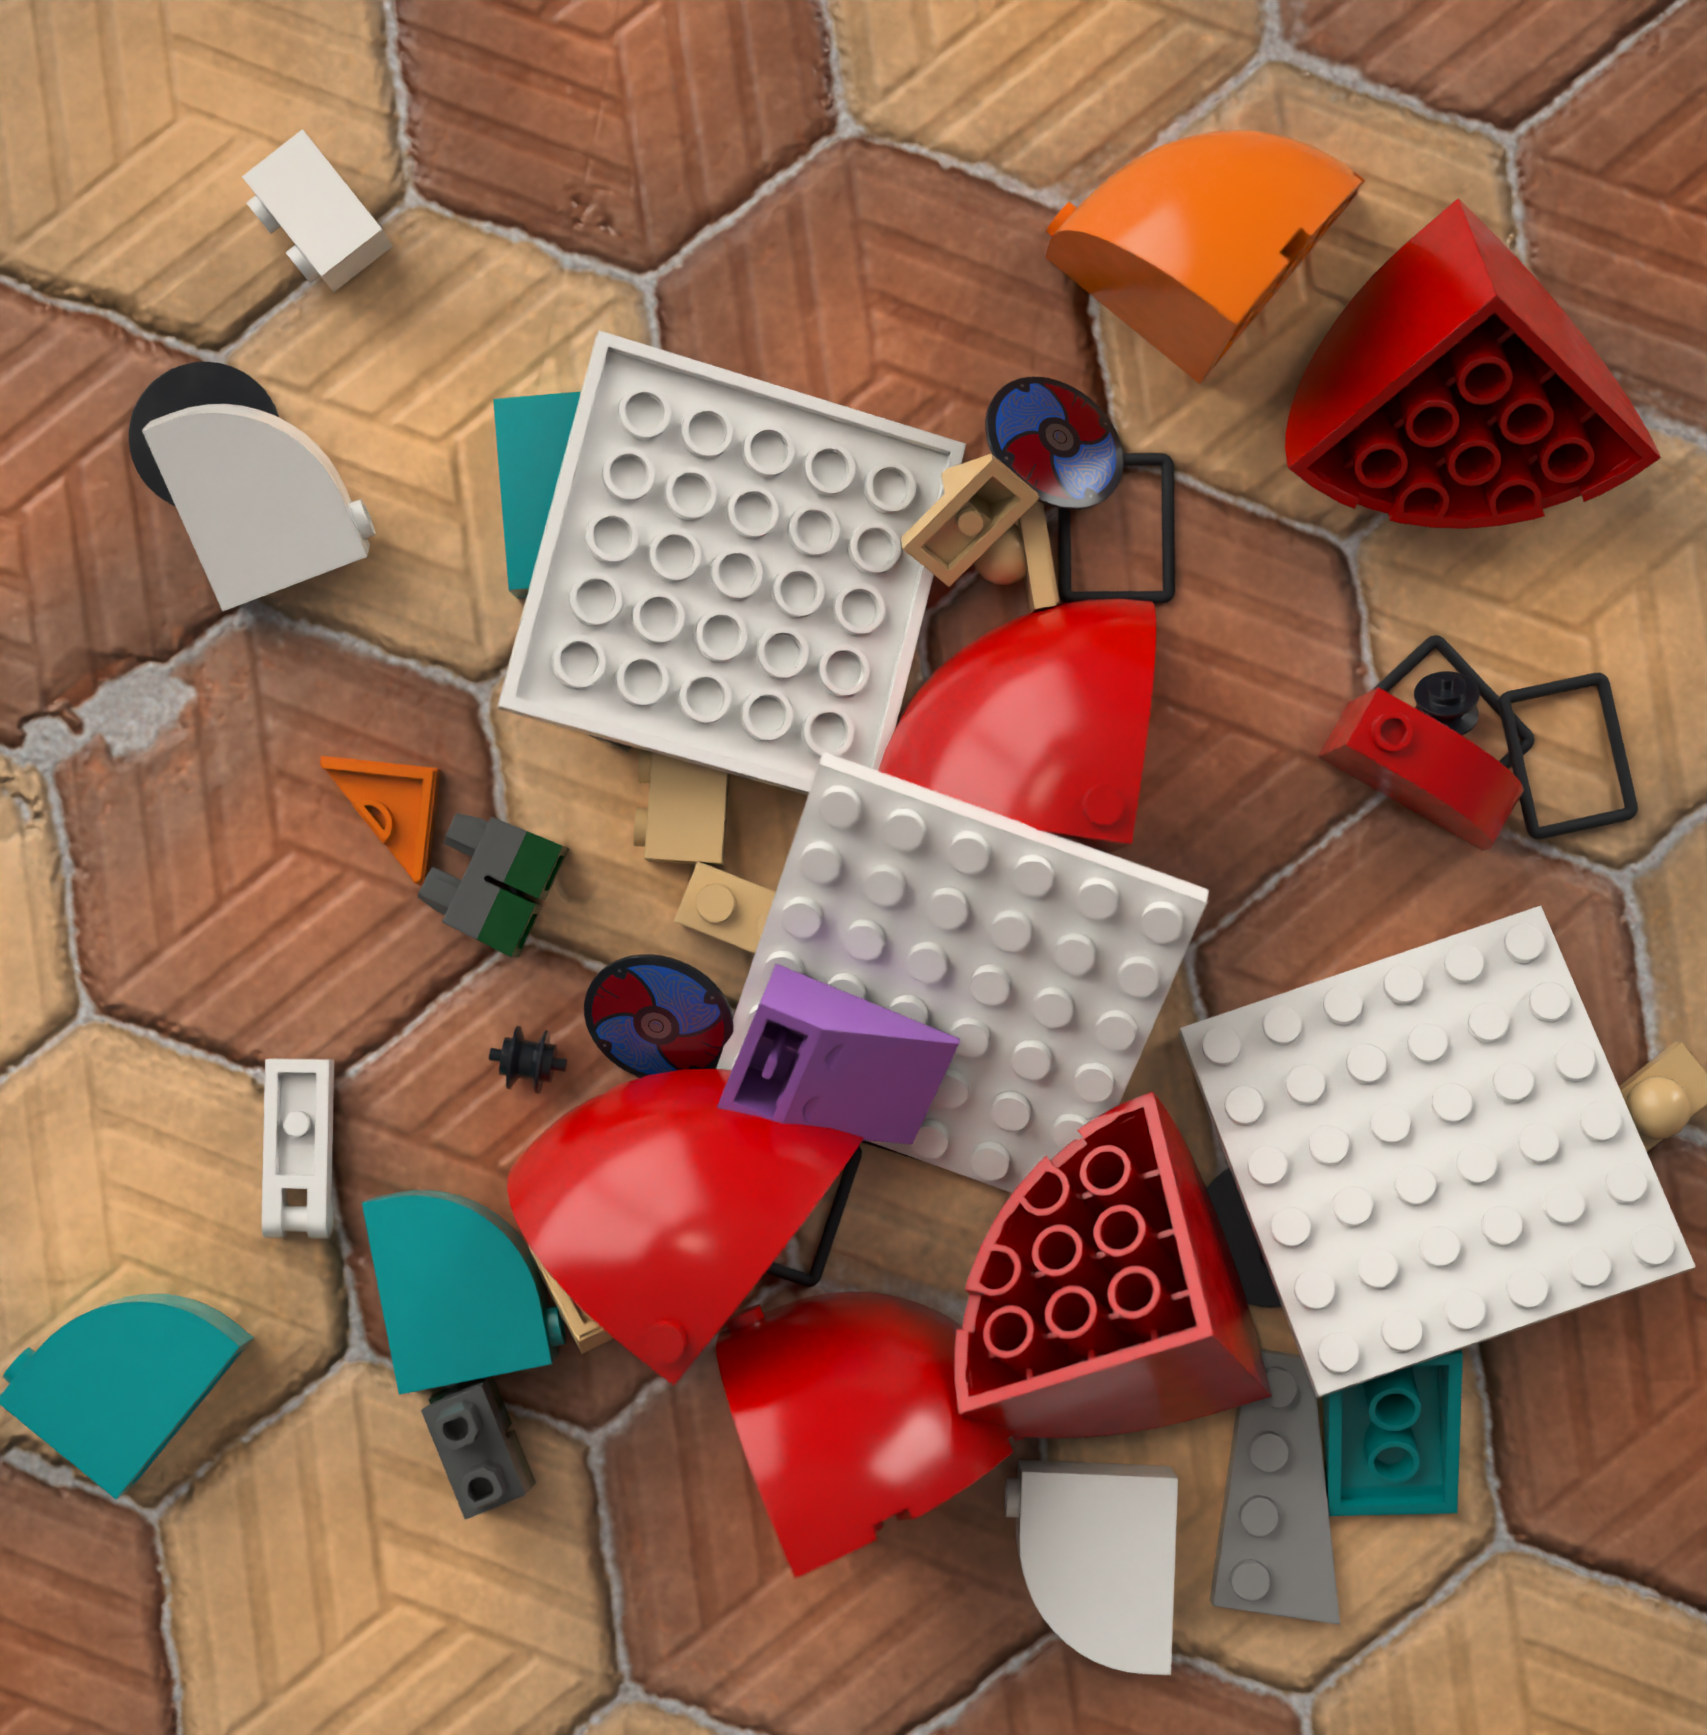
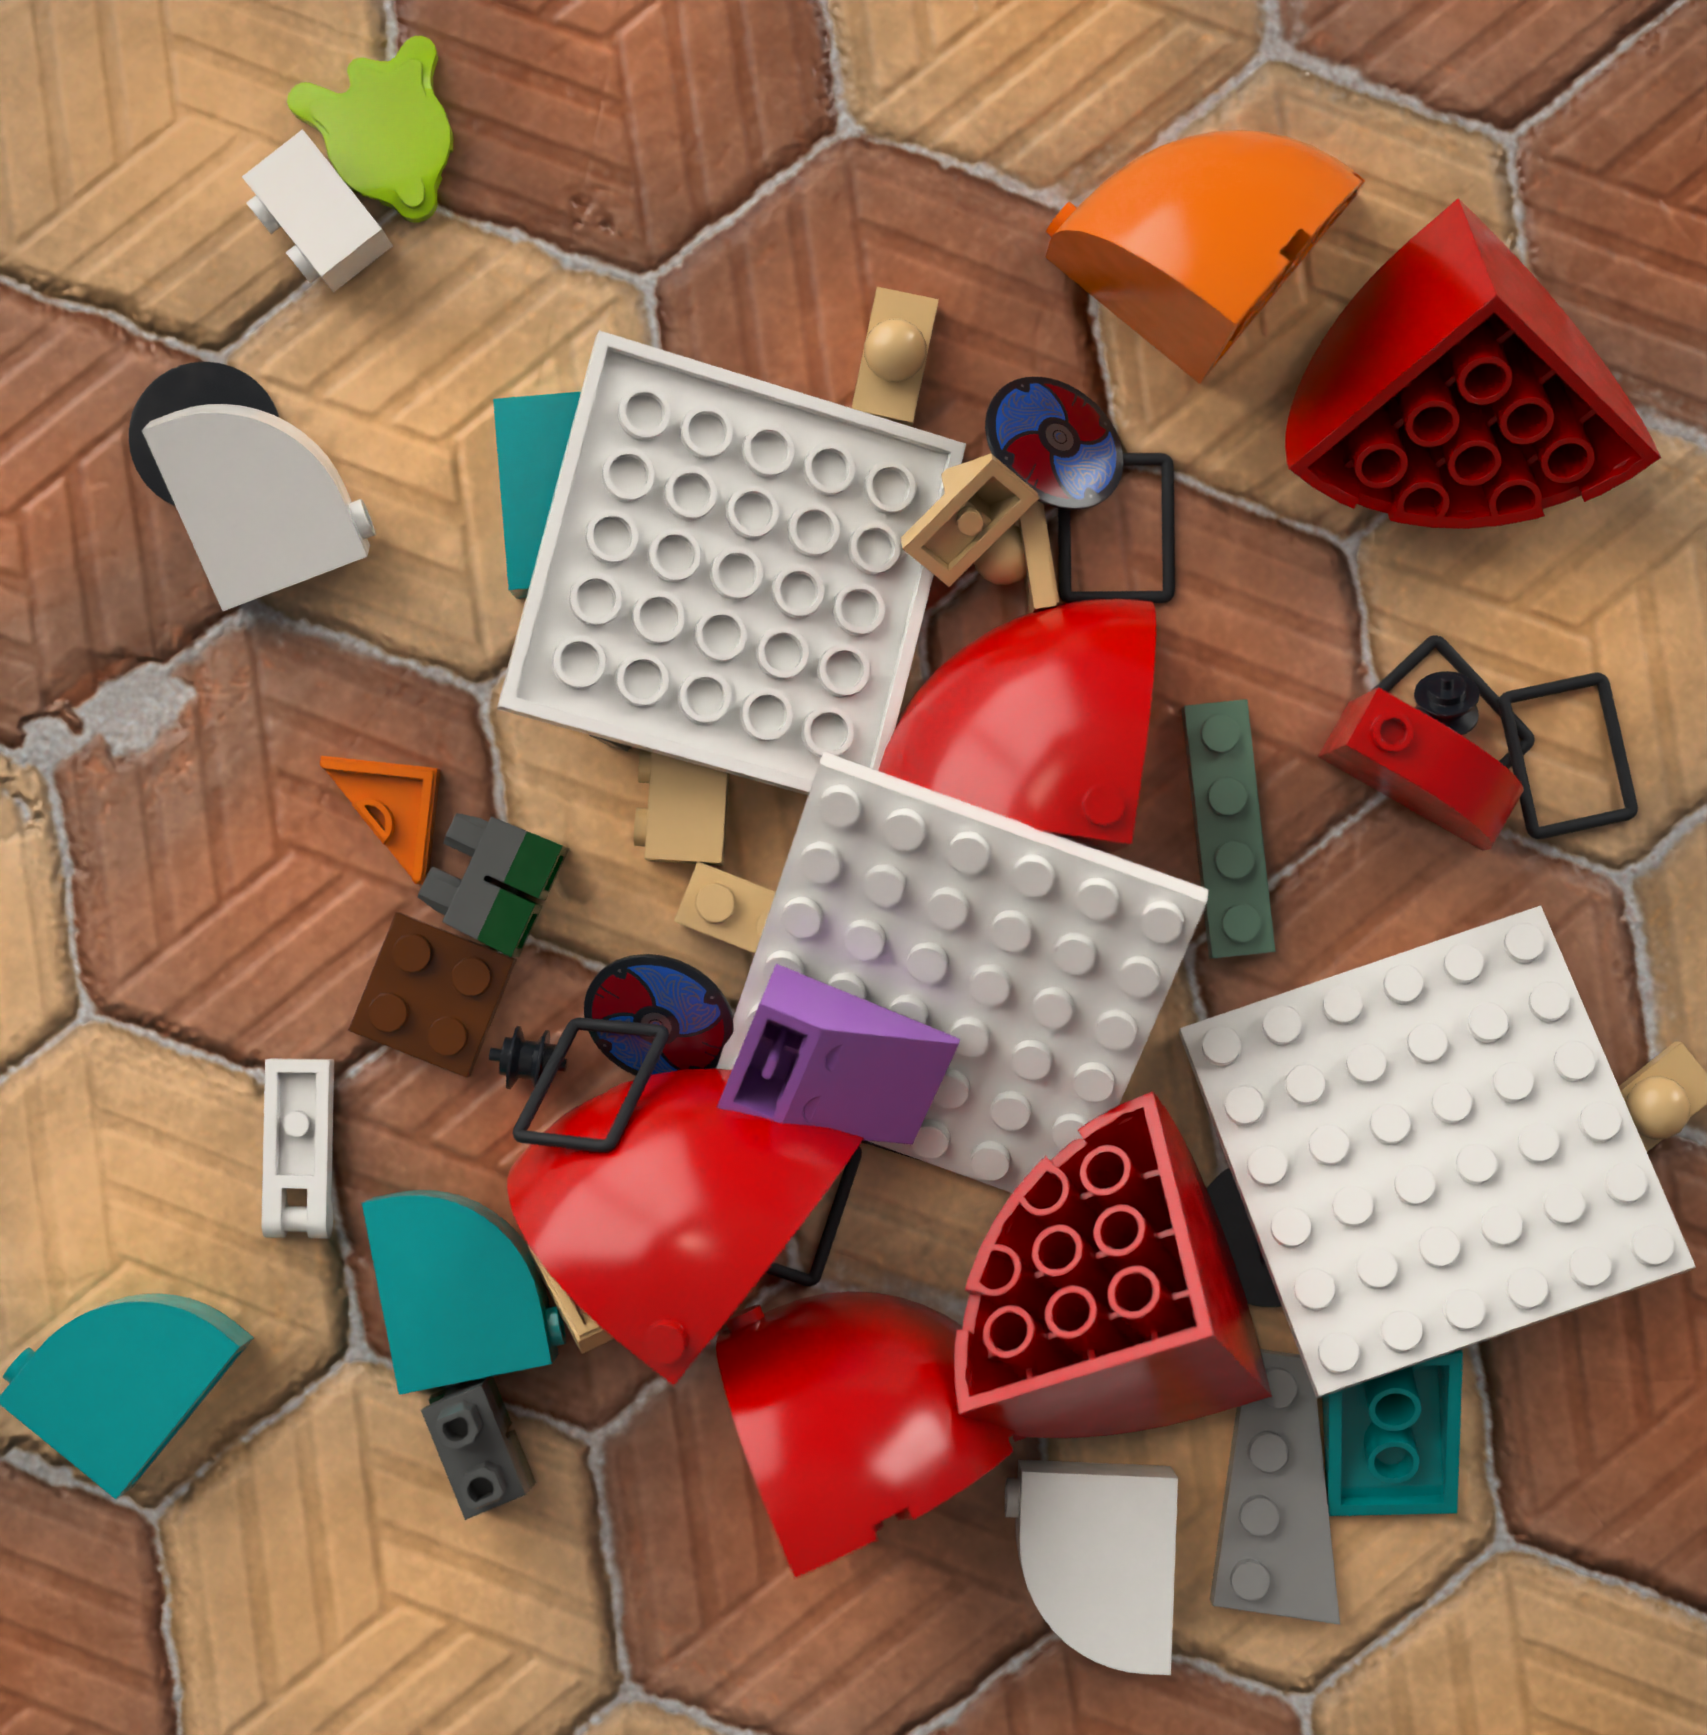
none -> lime tile [287,36,453,223]
none -> reddish brown plate [348,912,517,1078]
none -> black piece [513,1017,669,1153]
none -> tan tile [852,287,939,427]
none -> sand green plate [1181,699,1276,959]

